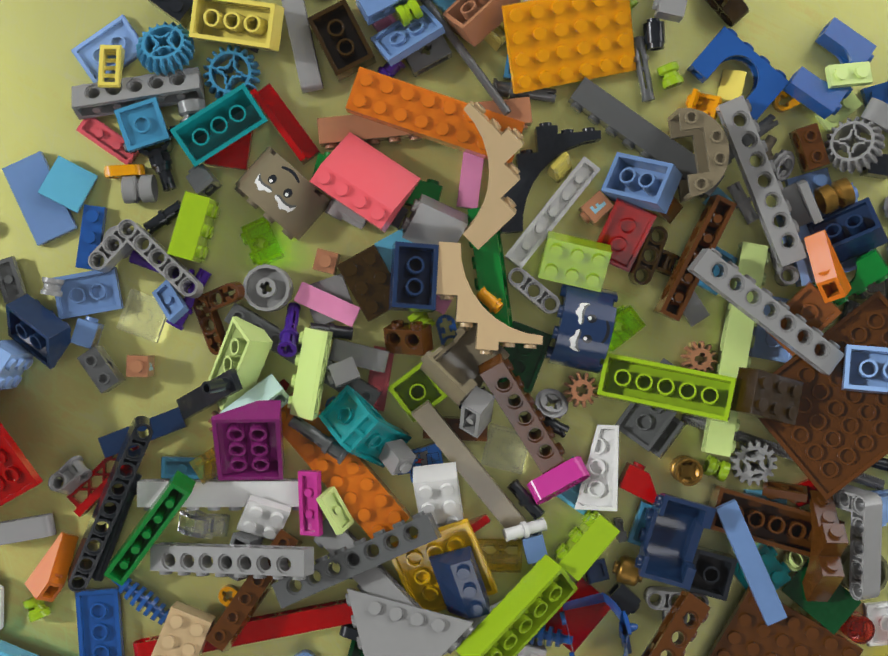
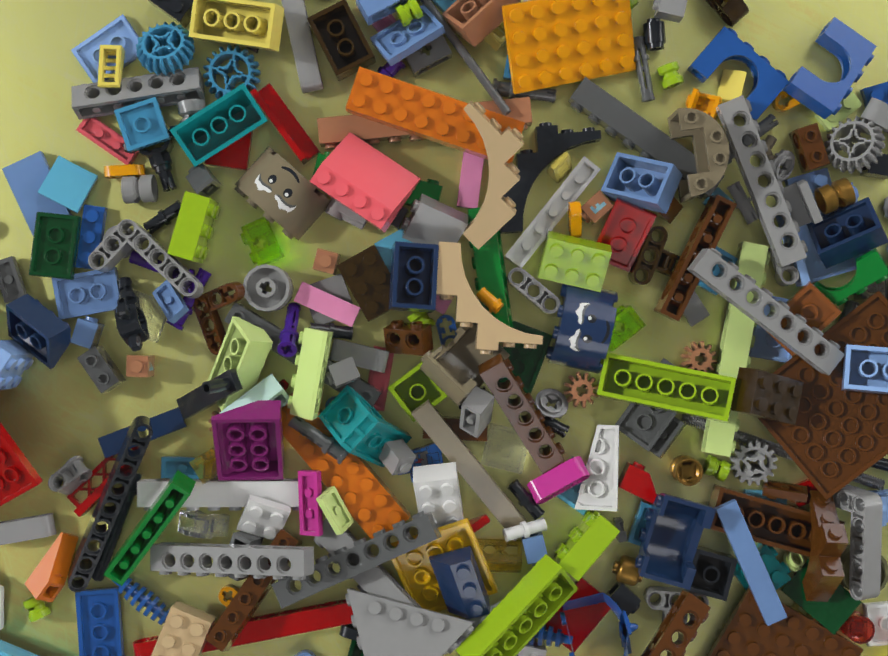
light grey wheel [40,277,65,297] -> none
dark blue tile [585,558,610,584] -> none
orange slope [804,230,852,303] -> none
yellowish green plate [825,61,873,89] -> none
none -> dark green tile [29,212,81,280]
none -> black piece [114,277,149,351]
none -> light orange beam [568,201,582,237]

